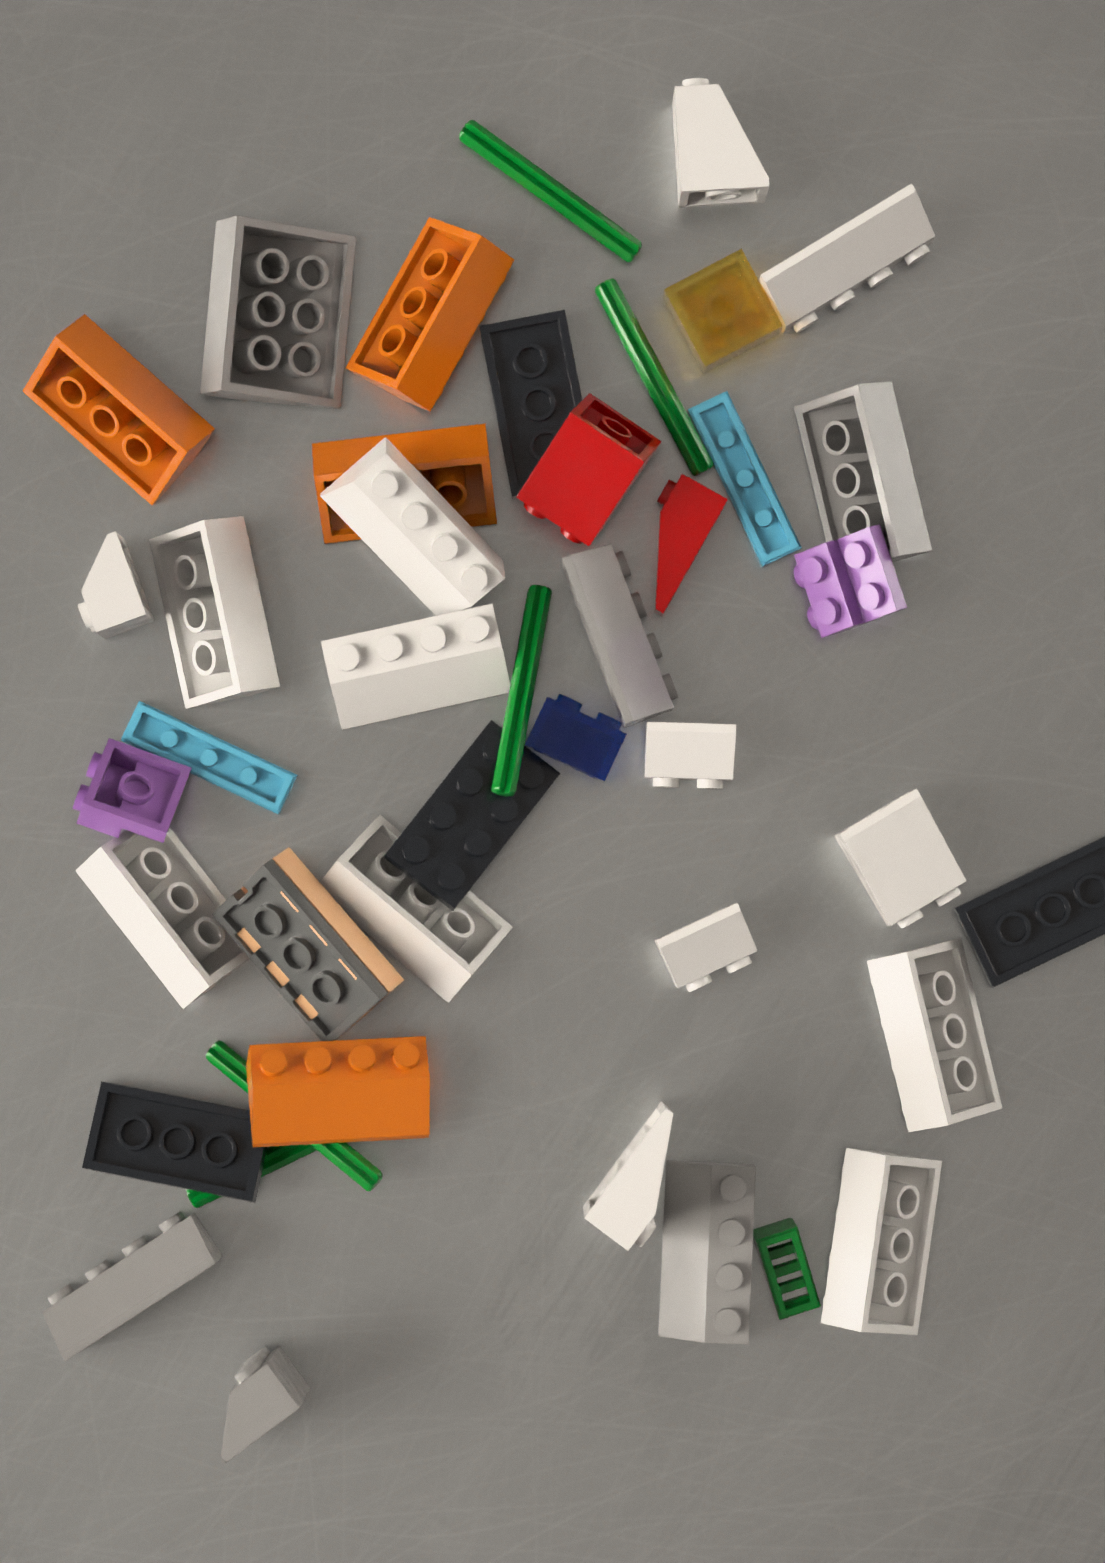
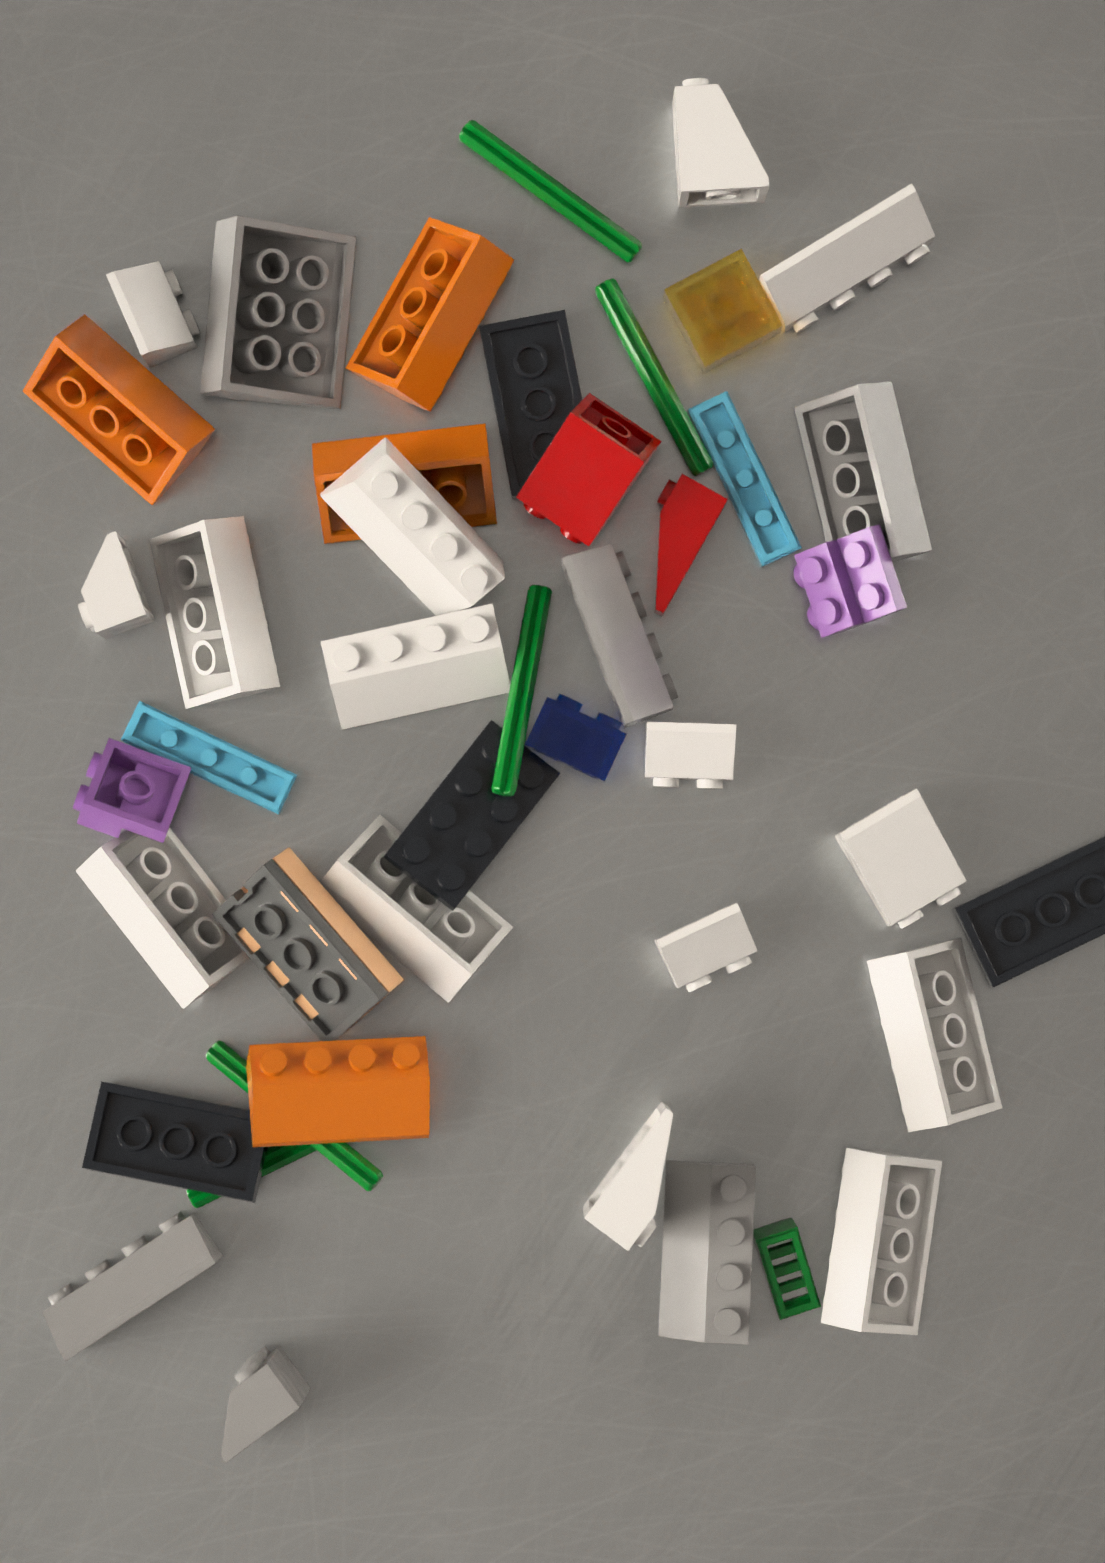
none -> white slope [106,261,200,368]

